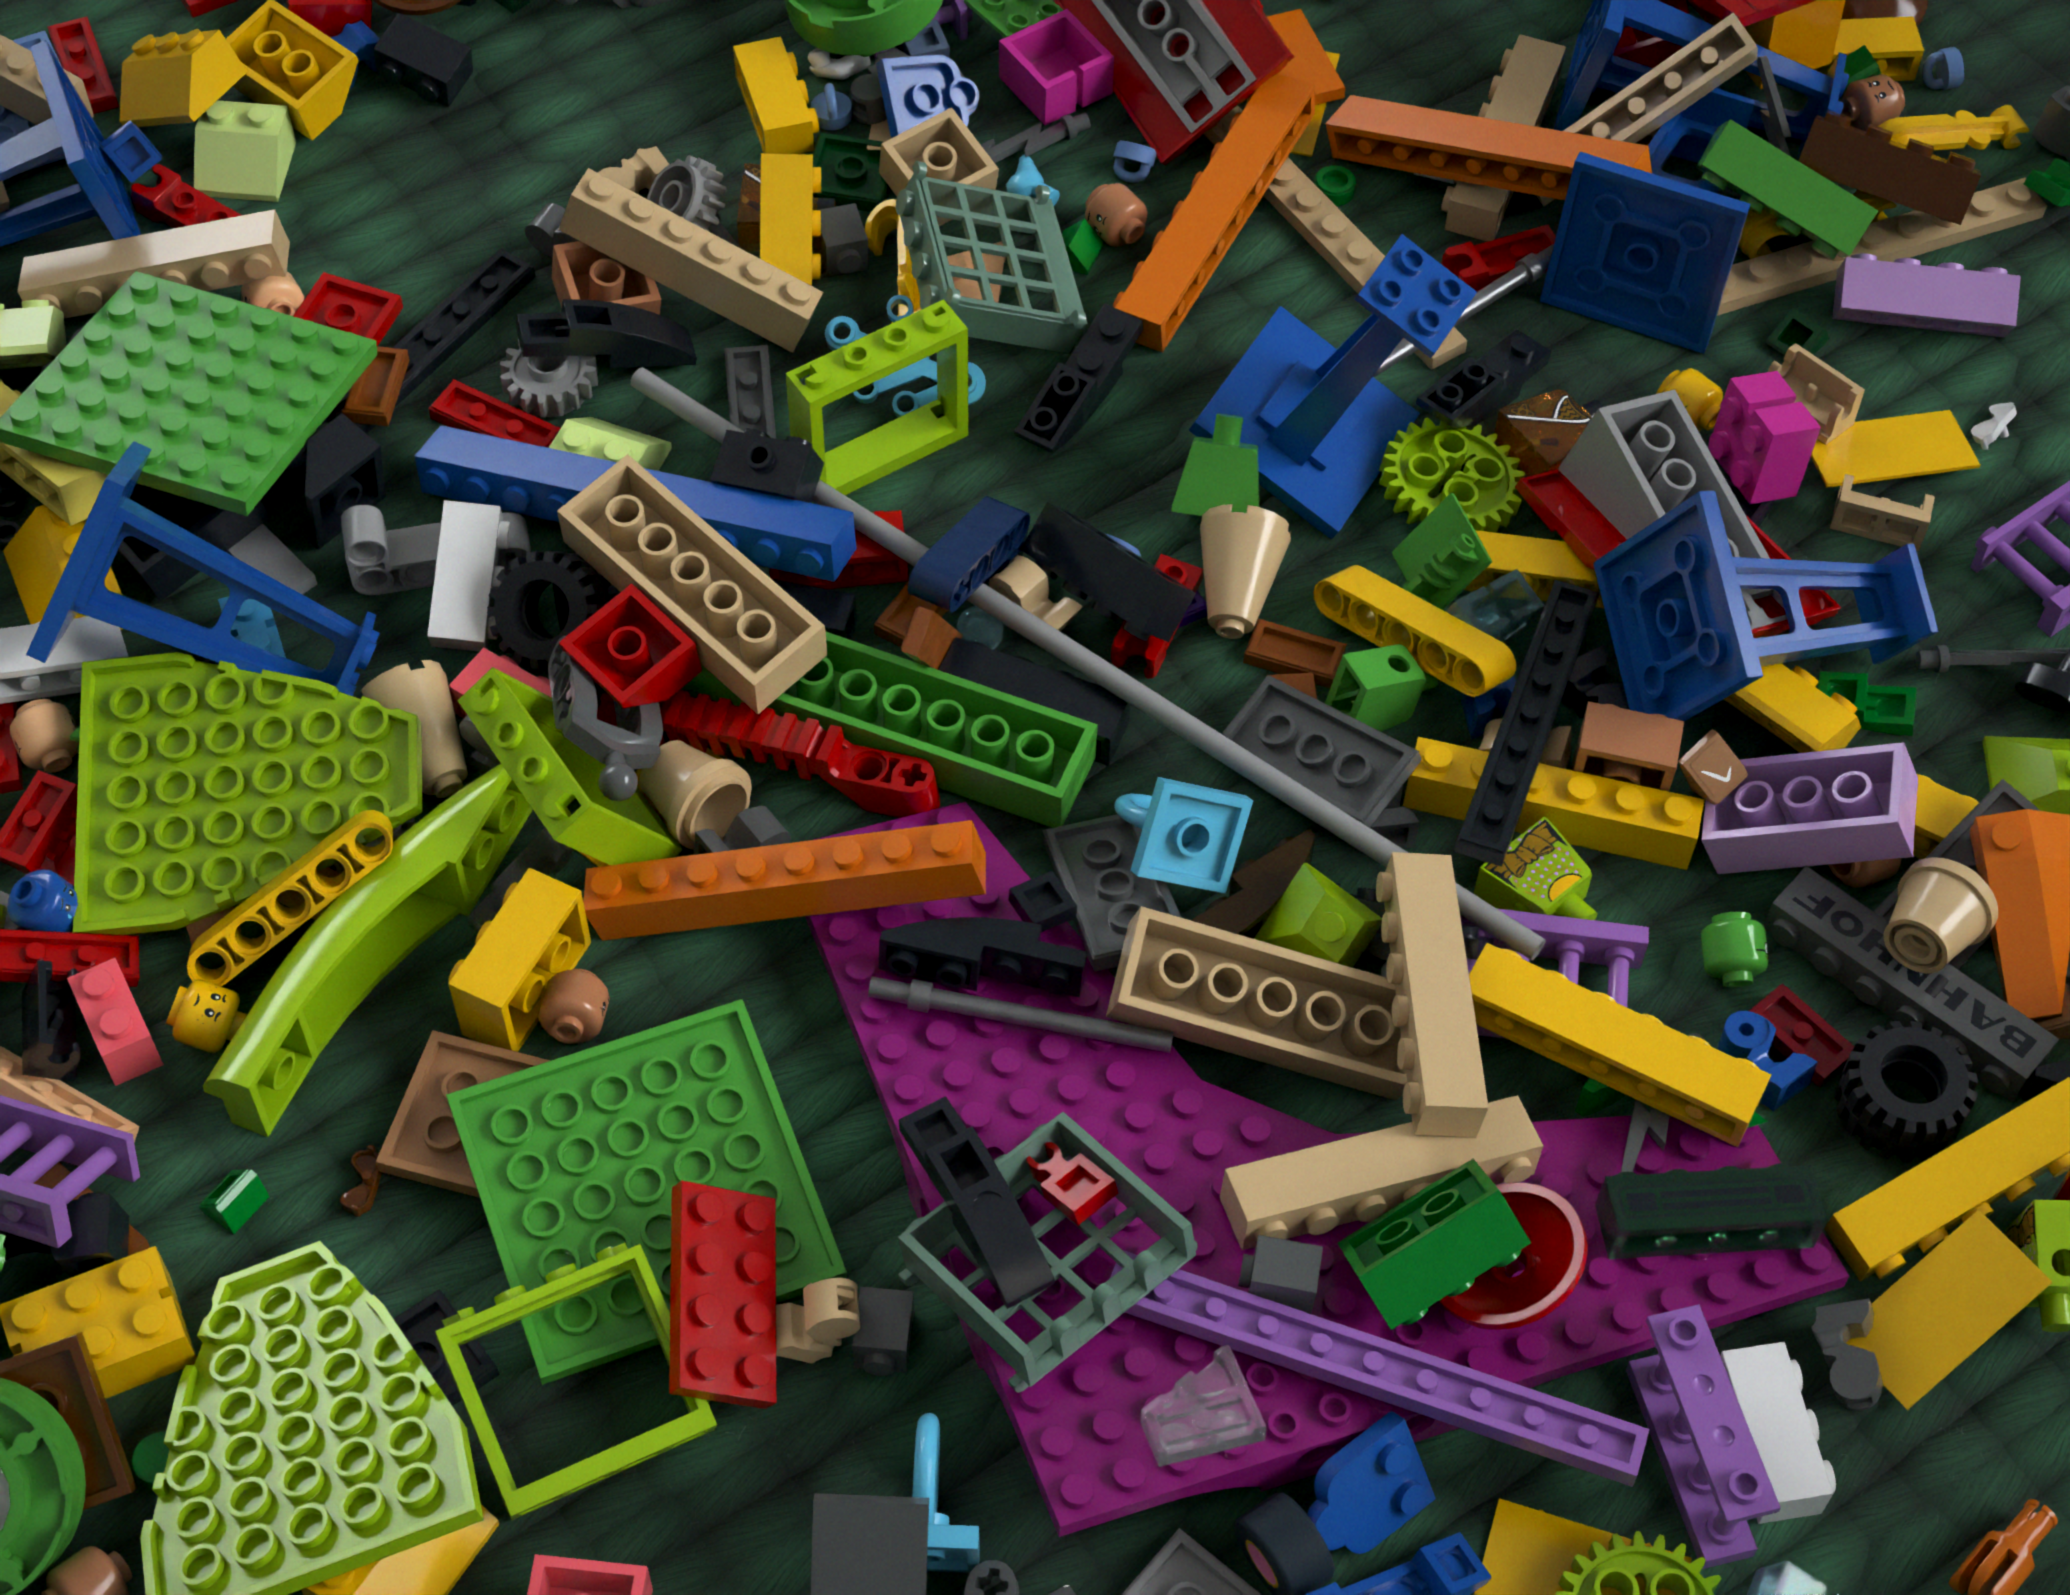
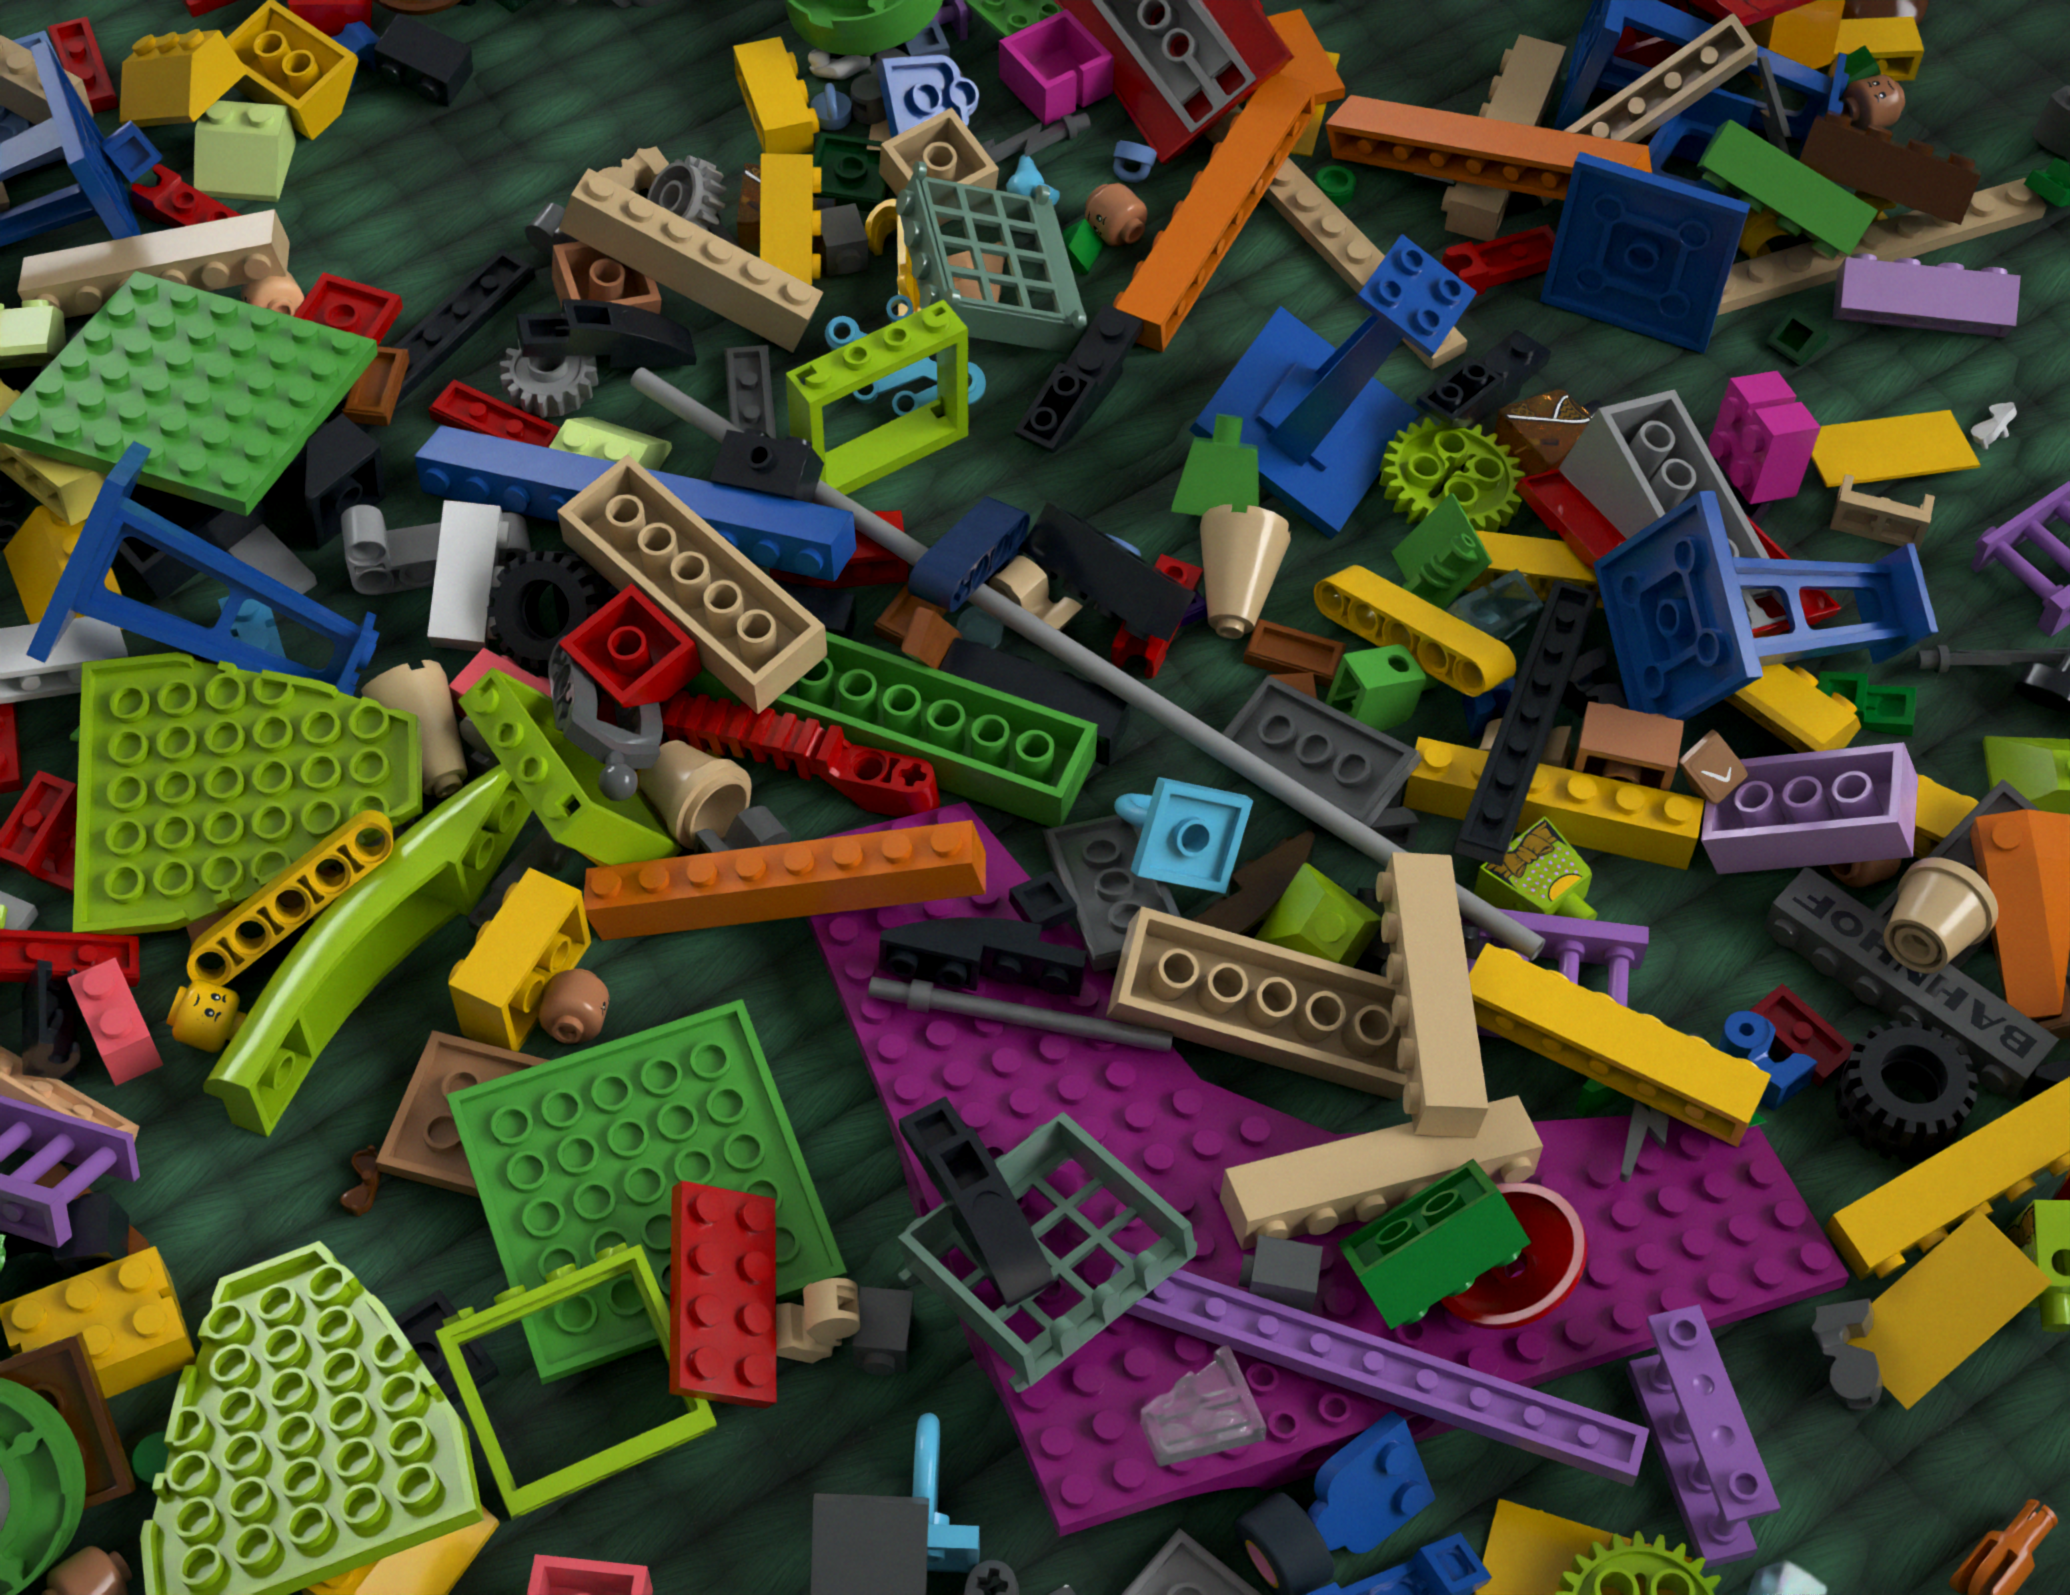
blue head [7,869,78,933] -> none
light nougat head [10,698,79,773] -> none
green slope [199,1169,270,1234] -> none
red plate [1026,1142,1119,1226] -> none
flat silver bar [1373,244,1554,377] -> none
clear green brick [1595,1163,1827,1259] -> none
yellow head [1656,368,1723,431] -> none
bright green head [1701,912,1769,988] -> none
white brick [1720,1341,1836,1524] -> none
tan hinge [1768,343,1865,445] -> none
yellow piece [1878,105,2030,150] -> none
medium blue tile [1922,47,1964,90] -> none

